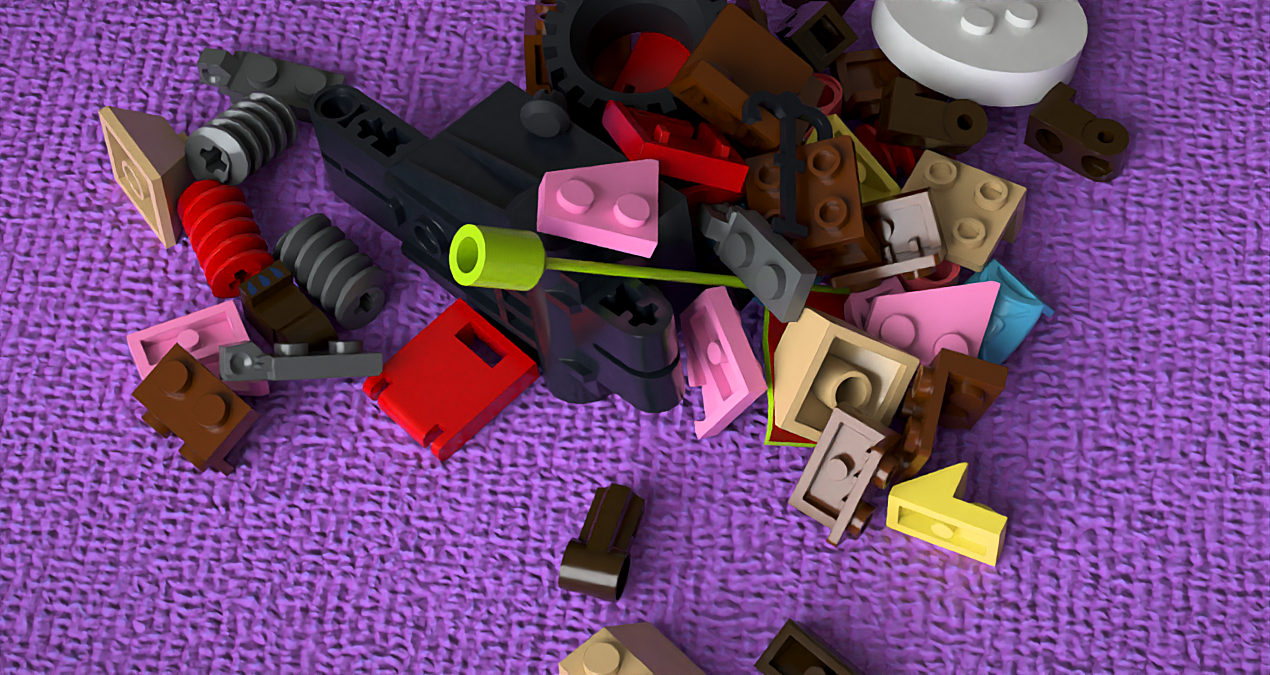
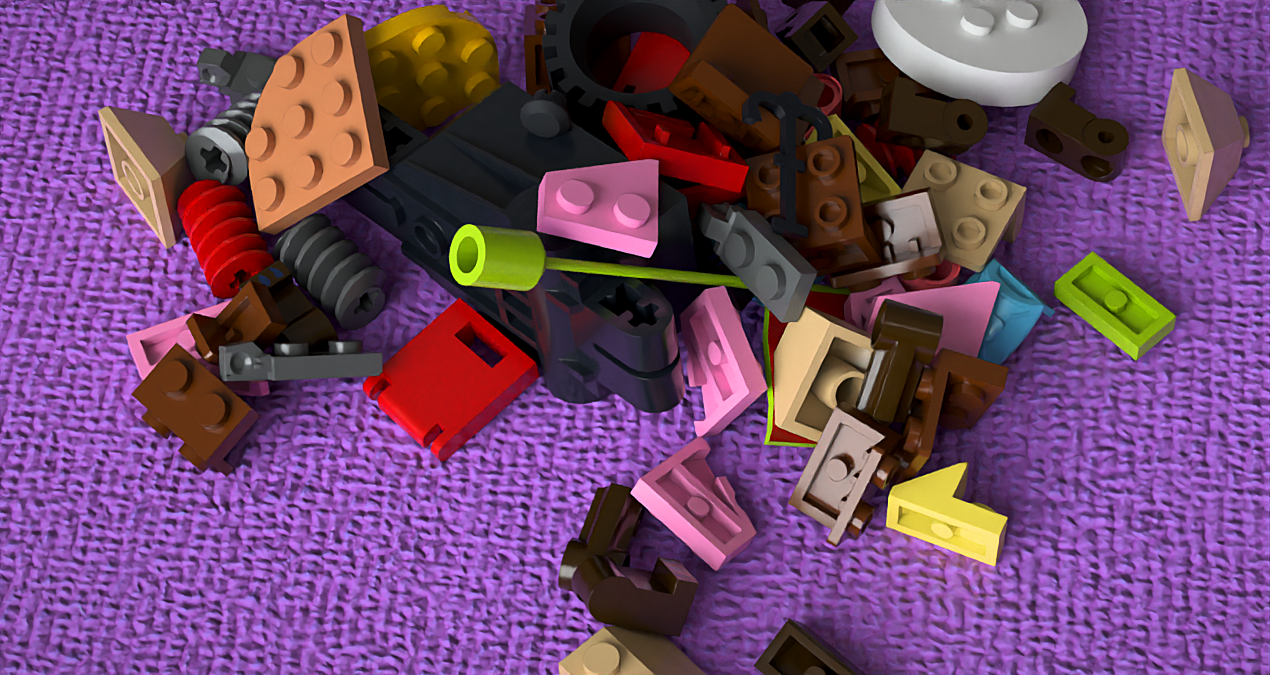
none -> reddish brown bracket [186,280,287,366]
none -> nougat plate [245,14,390,235]
none -> yellow plate [364,5,500,132]
none -> dark brown leg [571,555,699,637]
none -> bright pink wing [630,436,757,571]
none -> dark brown piece [855,298,944,423]
none -> lime plate [1053,251,1177,361]
none -> tan slope [1161,68,1250,222]

